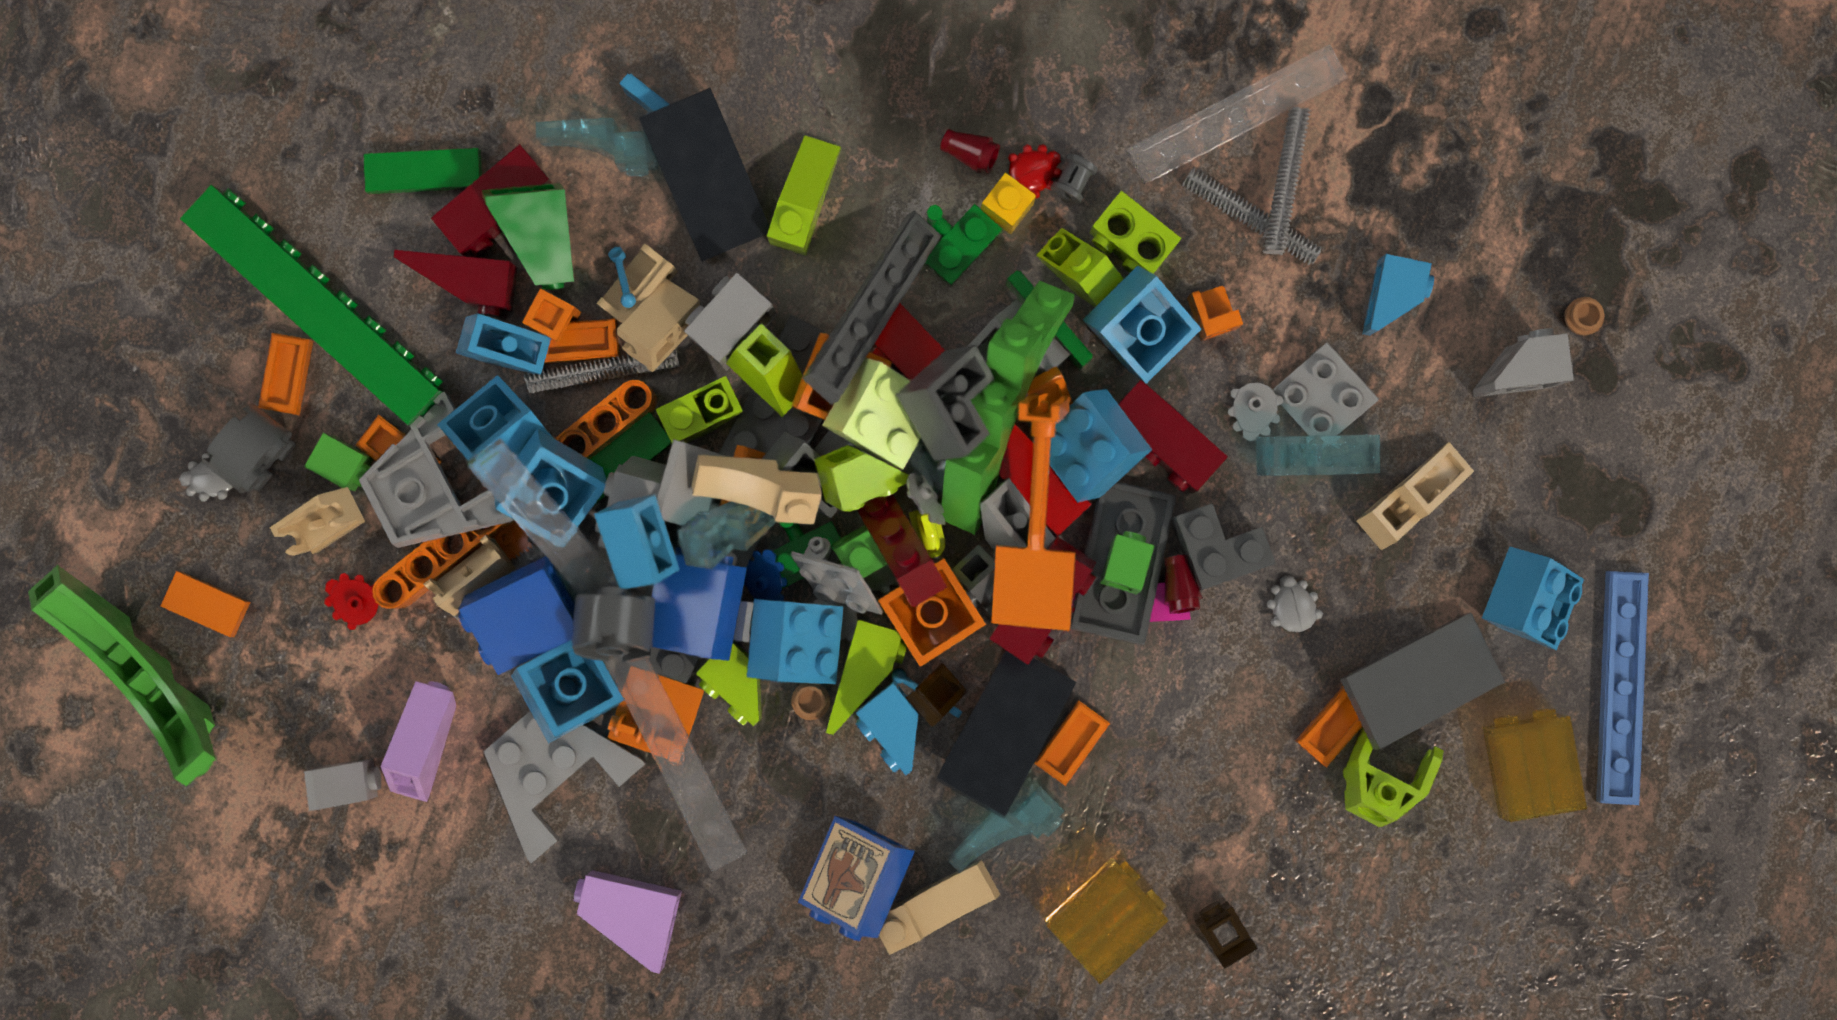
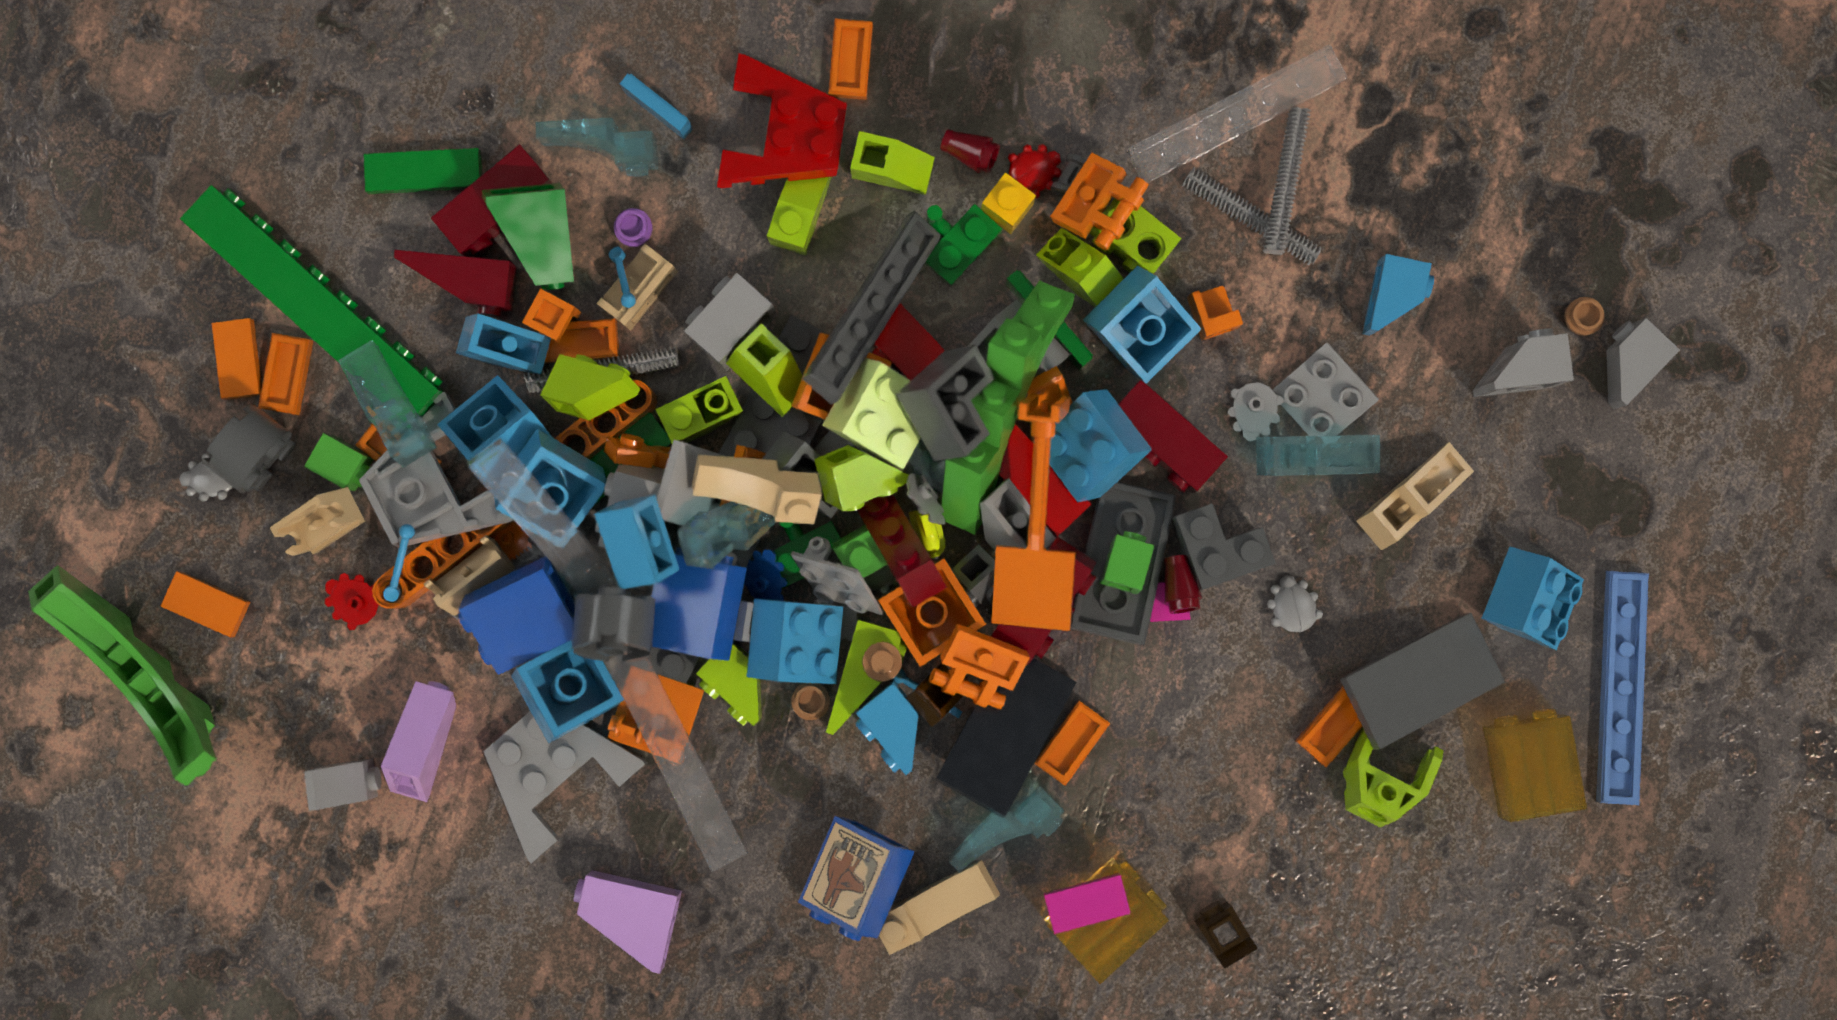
tan hinge [617,279,700,372] -> none
black tile [639,87,770,261] -> none
none -> orange tile [212,318,262,400]
none -> clear light blue slope [338,340,437,468]
none -> dark azure hinge [383,524,415,602]
none -> lime slope [540,354,640,420]
none -> orange plate [604,434,671,469]
none -> medium lavender plate [614,208,653,247]
none -> red wing [717,53,847,188]
none -> orange tile [828,19,873,100]
none -> lime slope [850,131,935,195]
none -> medium nougat plate [863,642,902,682]
none -> orange plate [929,624,1030,709]
none -> dark pink tile [1044,873,1131,934]
none -> orange plate [1050,153,1149,251]
none -> light grey slope [1606,318,1680,409]

